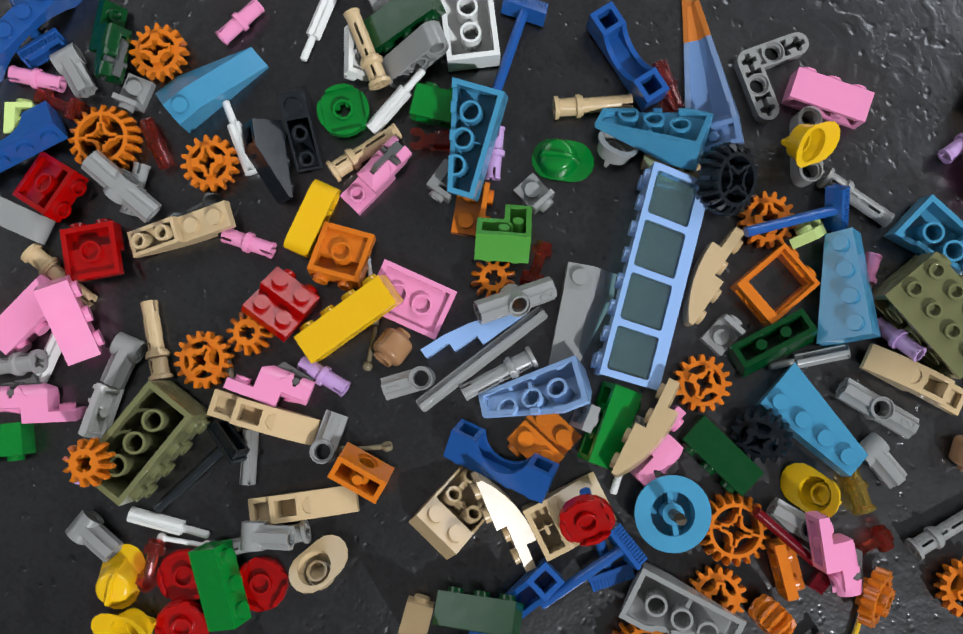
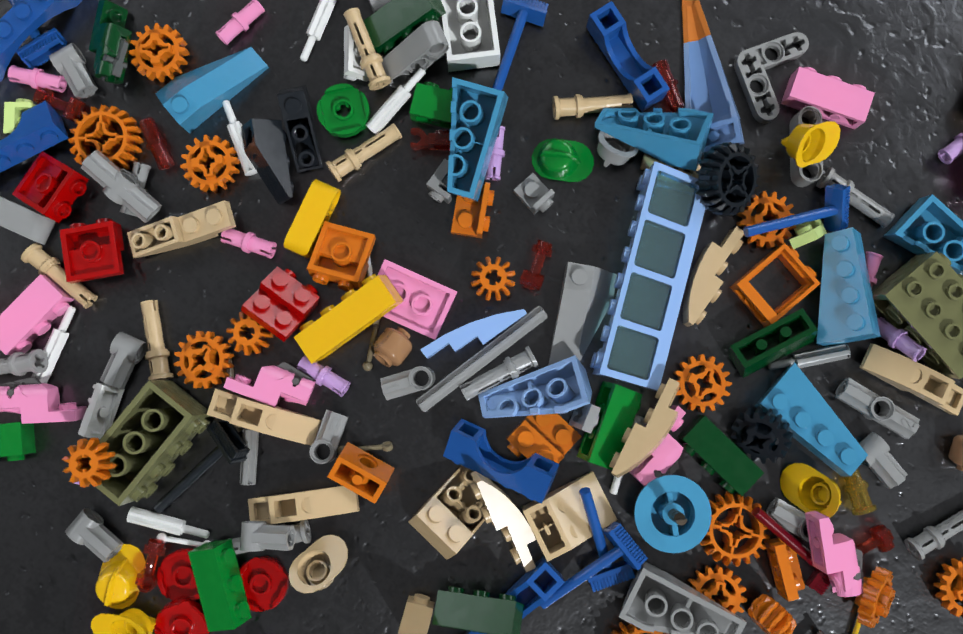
bright pink brick [33,275,105,366] -> none
light grey bracket [111,73,156,114] -> none
dark grey hand [186,192,221,214] -> none
bright pink plate [340,135,412,216] -> none
light grey piece [473,276,557,325] -> none
bright green brick [474,204,532,264] -> none
red tile [558,494,615,546] -> none
light grey bracket [699,314,746,356] -> none

